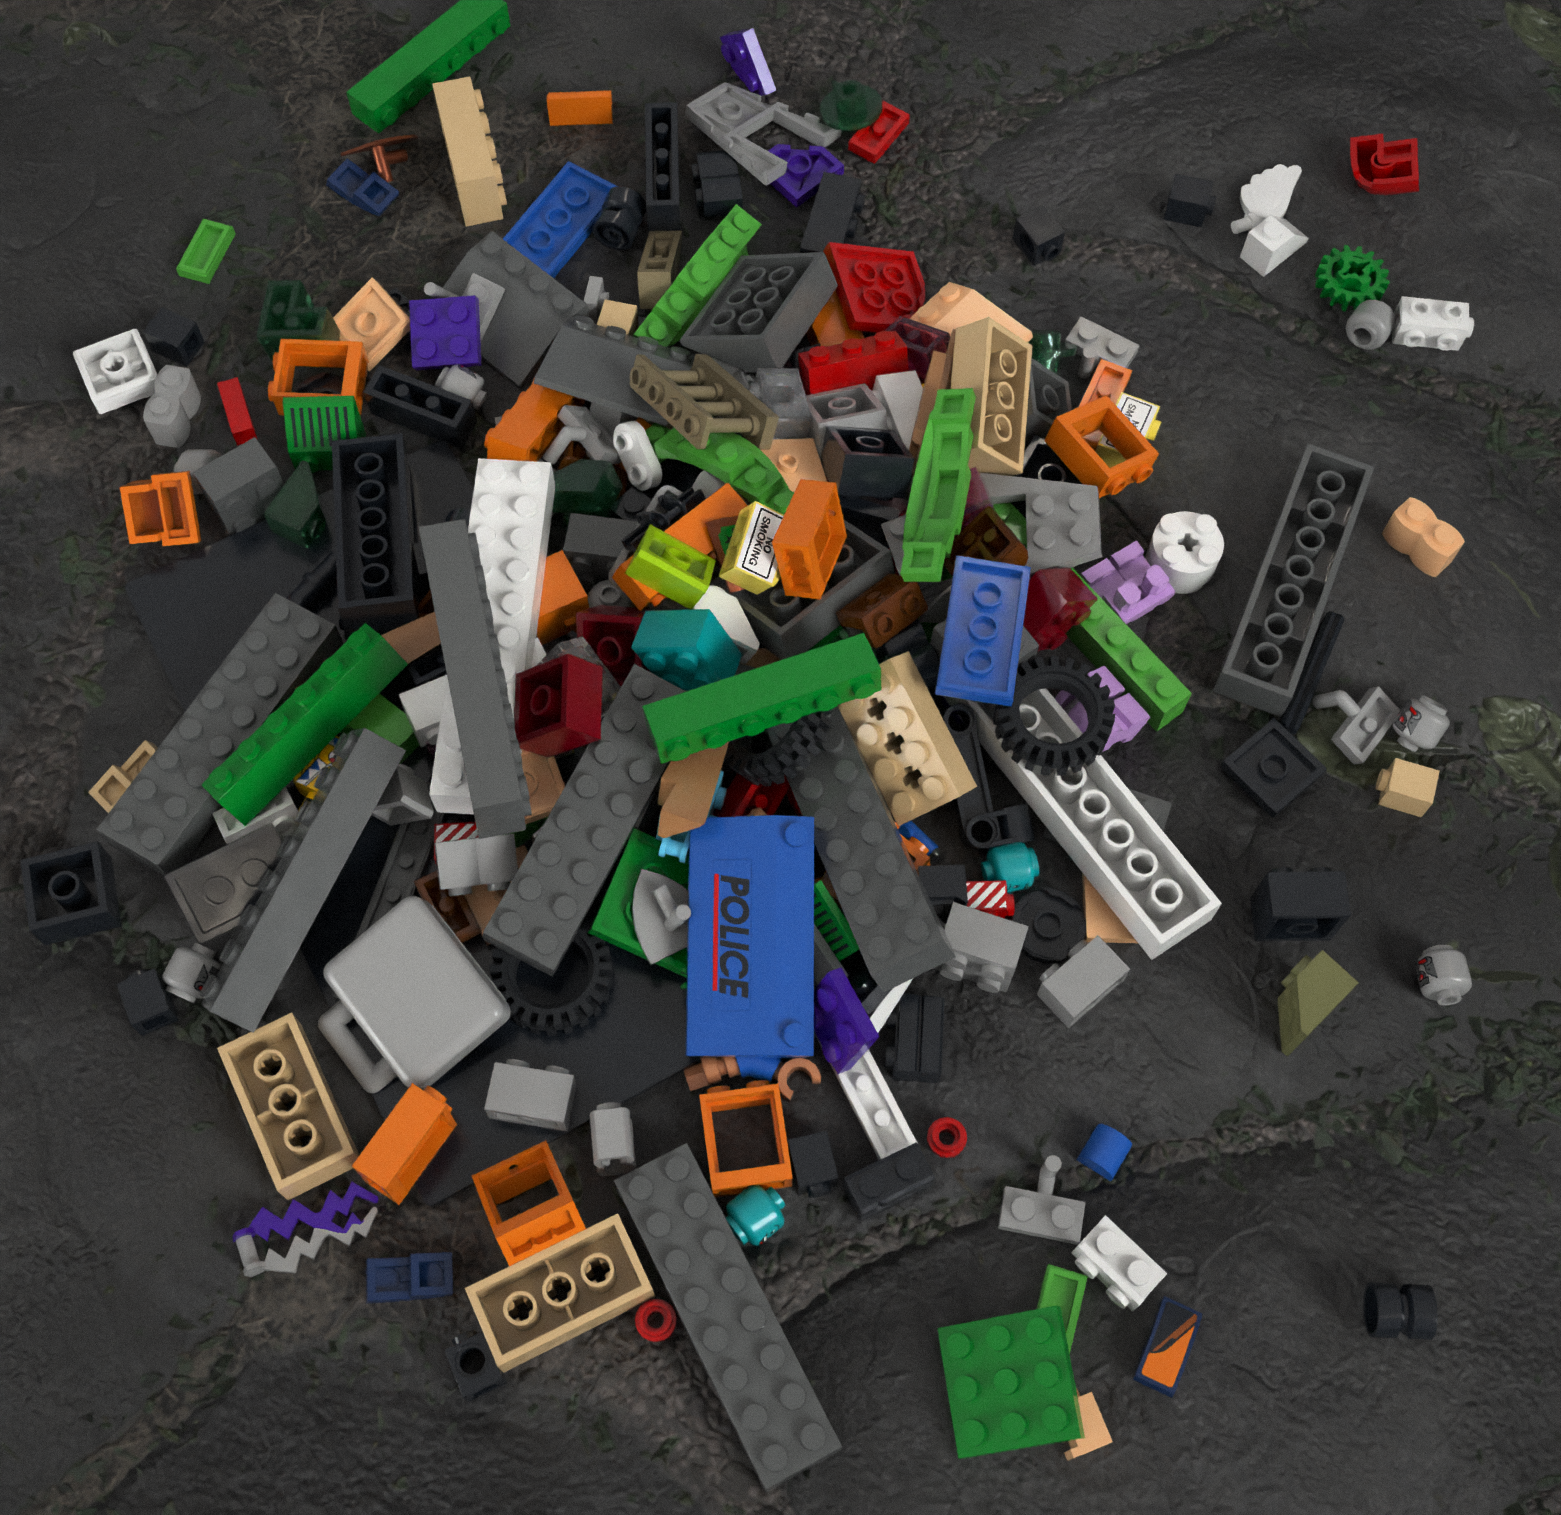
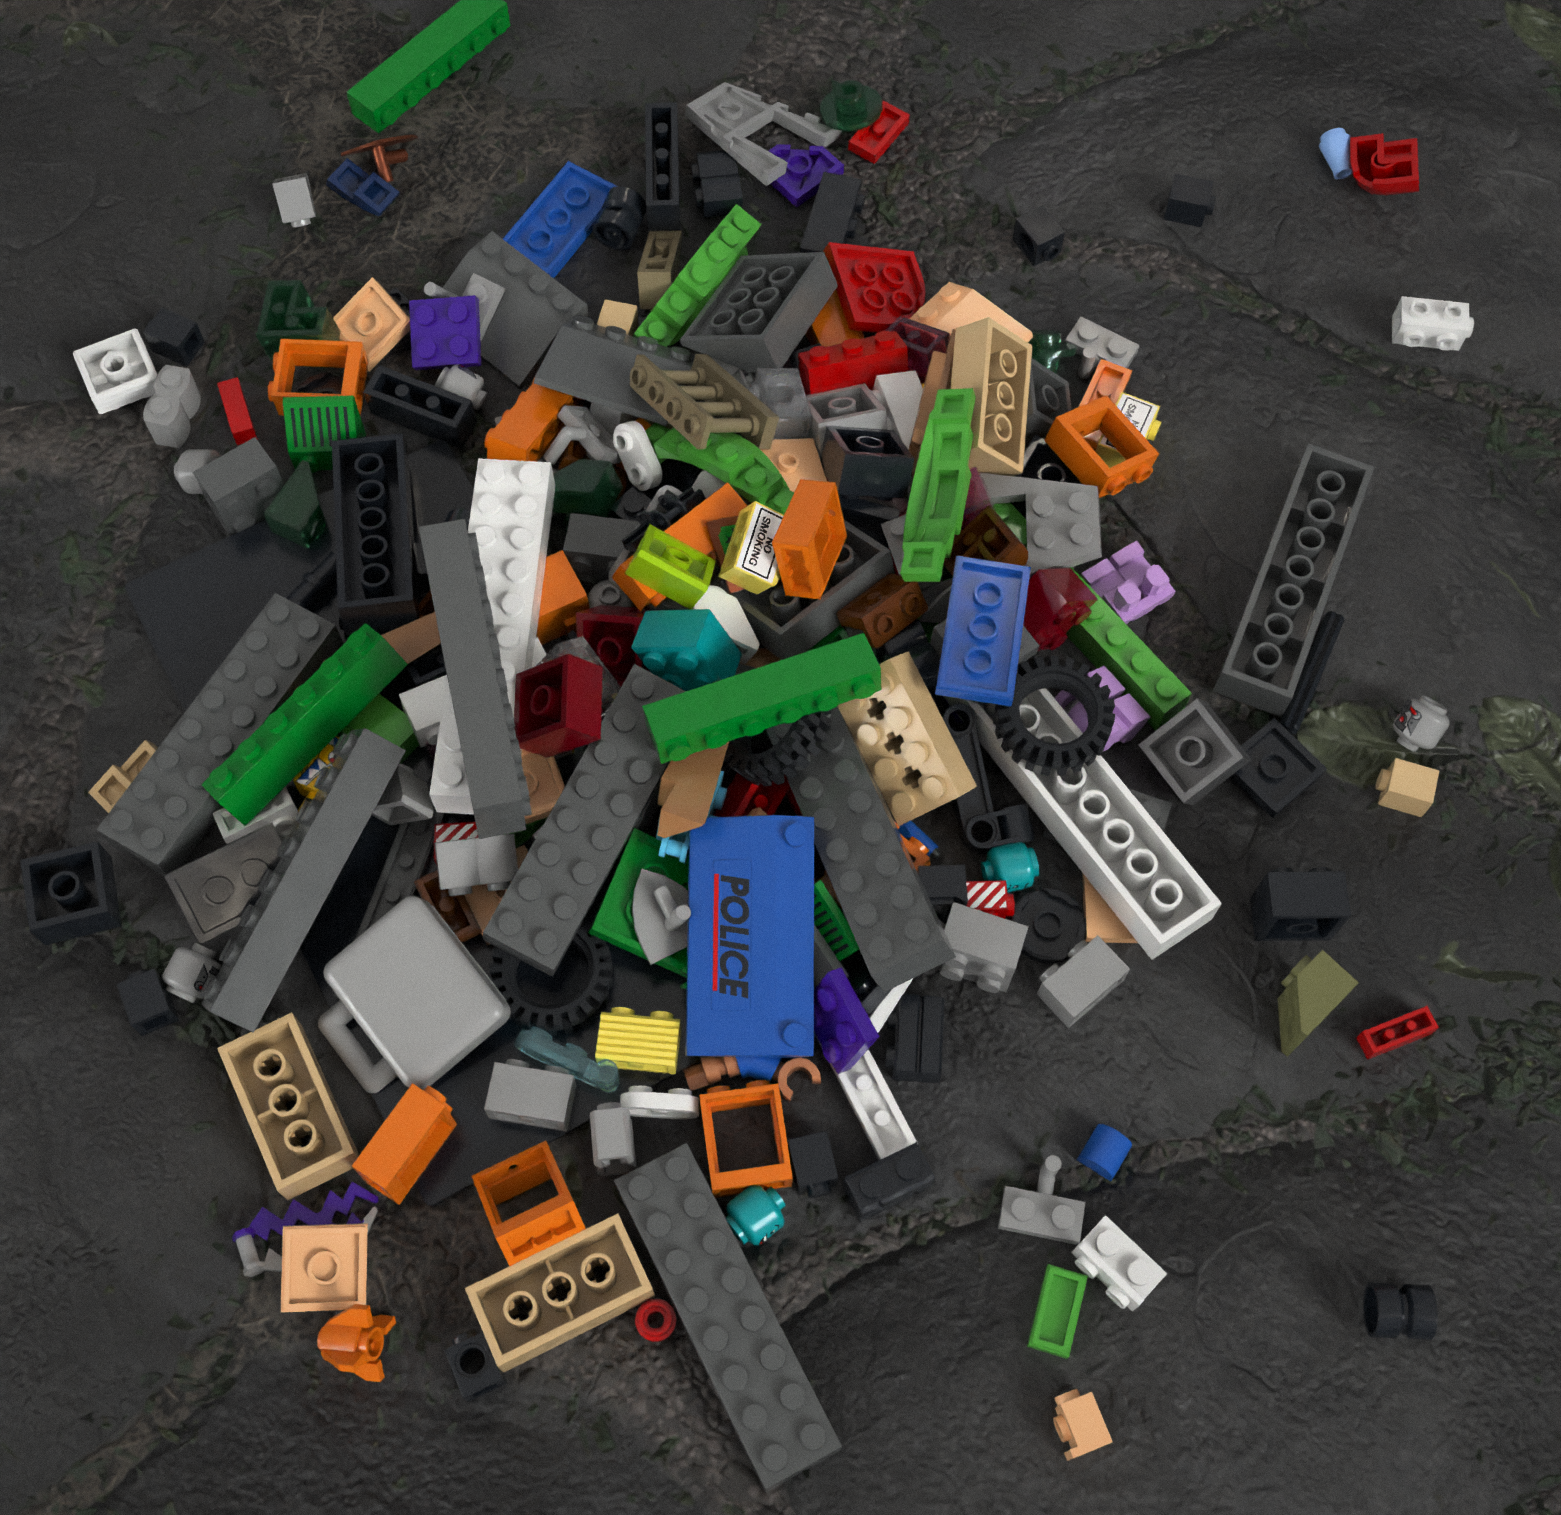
orange plate [120,471,201,546] -> none
bright green tile [176,219,236,284] -> none
dark blue slope [366,1252,453,1304] -> none
tan brick [432,76,507,227] -> none
orange panel [547,90,613,126] -> none
light grey plate [584,276,609,325] -> none
dark purple plate [720,28,776,96] -> none
red plate [927,1117,967,1158] -> none
green plate [937,1305,1085,1459] -> none
slope [1133,1296,1203,1398] -> none
white brick [1145,511,1224,594] -> none
white animal [1231,164,1302,234] -> none
white slope [1240,215,1309,277] -> none
light grey plate [1312,686,1400,765] -> none
green gear [1315,245,1389,311] -> none
light grey head [1345,300,1396,350] -> none
light nougat brick [1382,497,1465,577] -> none
light grey head [1415,945,1472,1005] -> none
none -> light grey slope [272,173,316,227]
none -> light nougat plate [281,1223,368,1312]
none -> orange brick [317,1304,396,1382]
none -> clear light blue plate [514,1026,620,1093]
none -> light yellow brick [595,1007,681,1074]
none -> white plate [620,1086,700,1119]
none -> flat silver brick [1138,698,1252,805]
none -> light blue cone [1319,128,1352,179]
none -> red piece [1356,1006,1439,1060]

